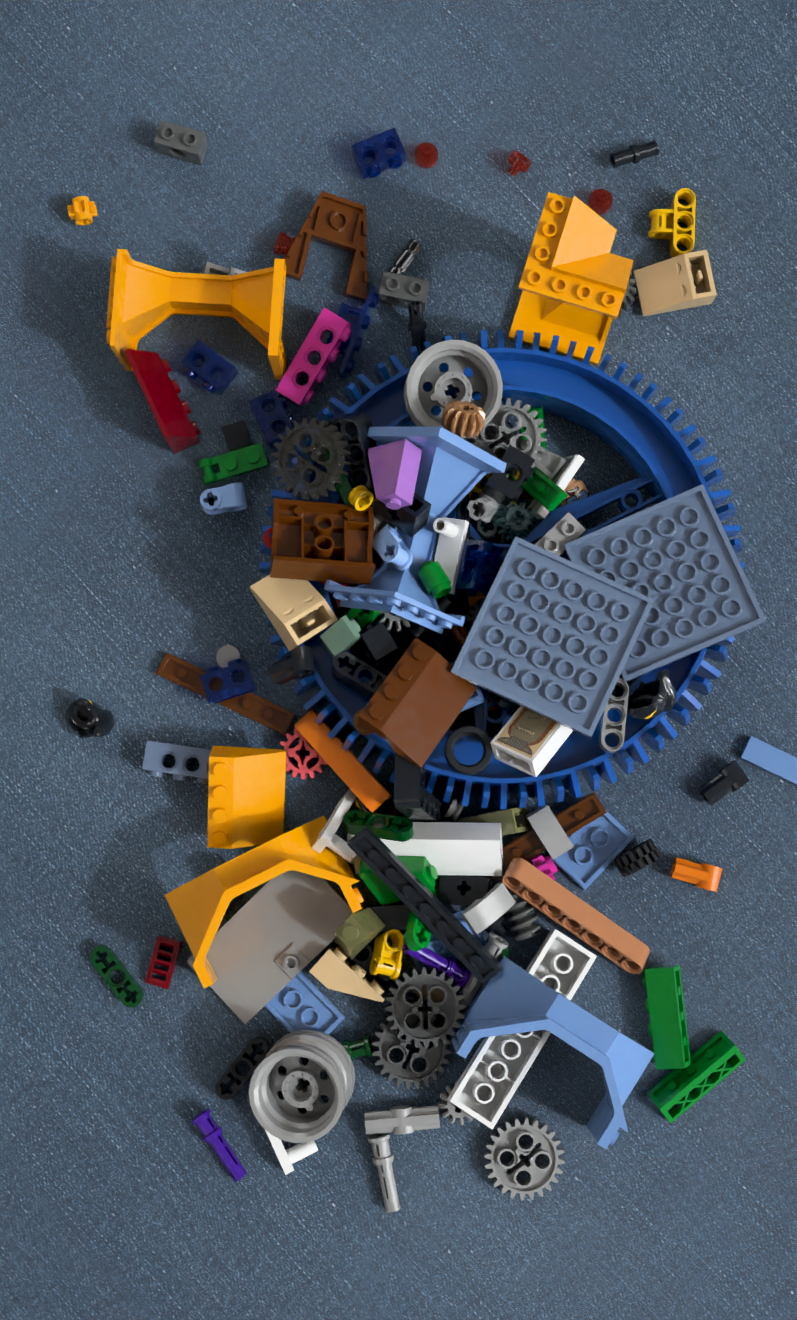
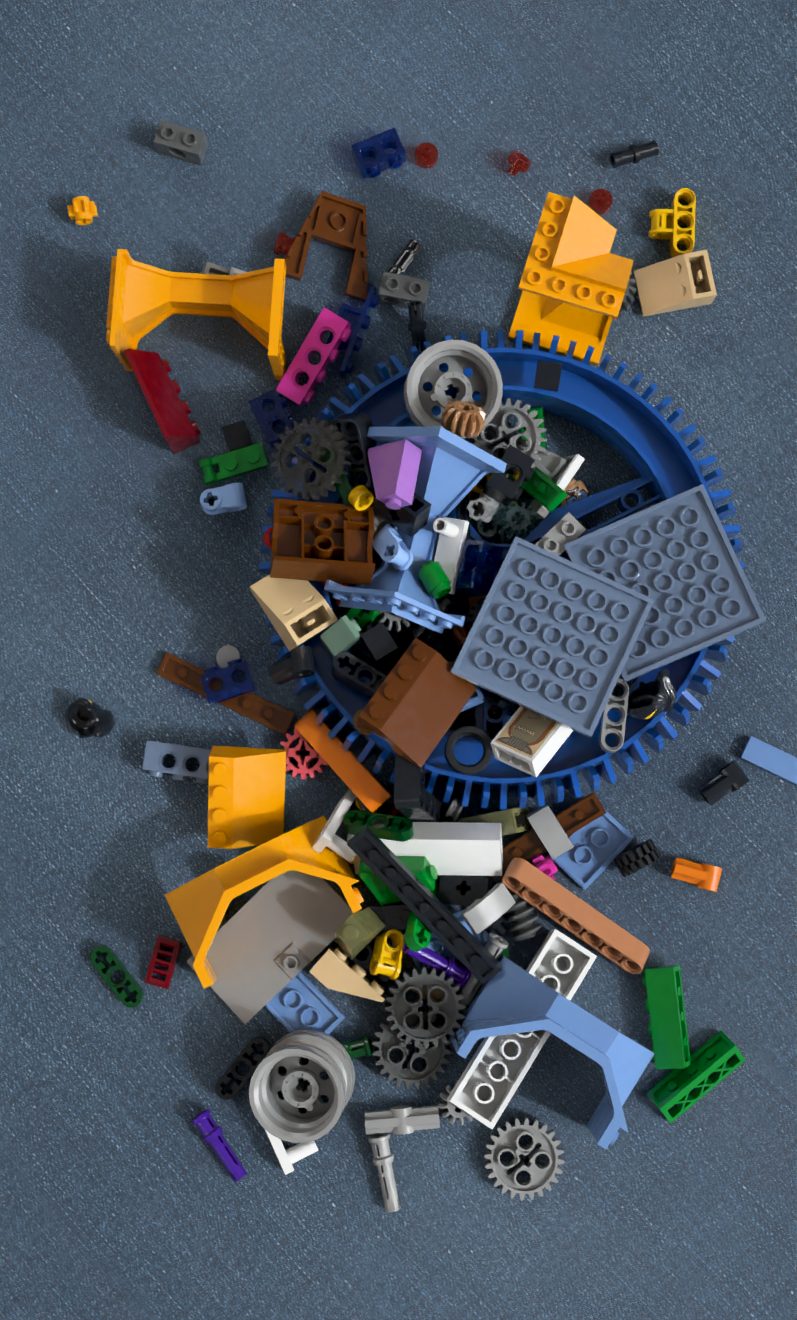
clear blue brick [181,339,238,395] -> none
none -> black slope [534,360,563,392]

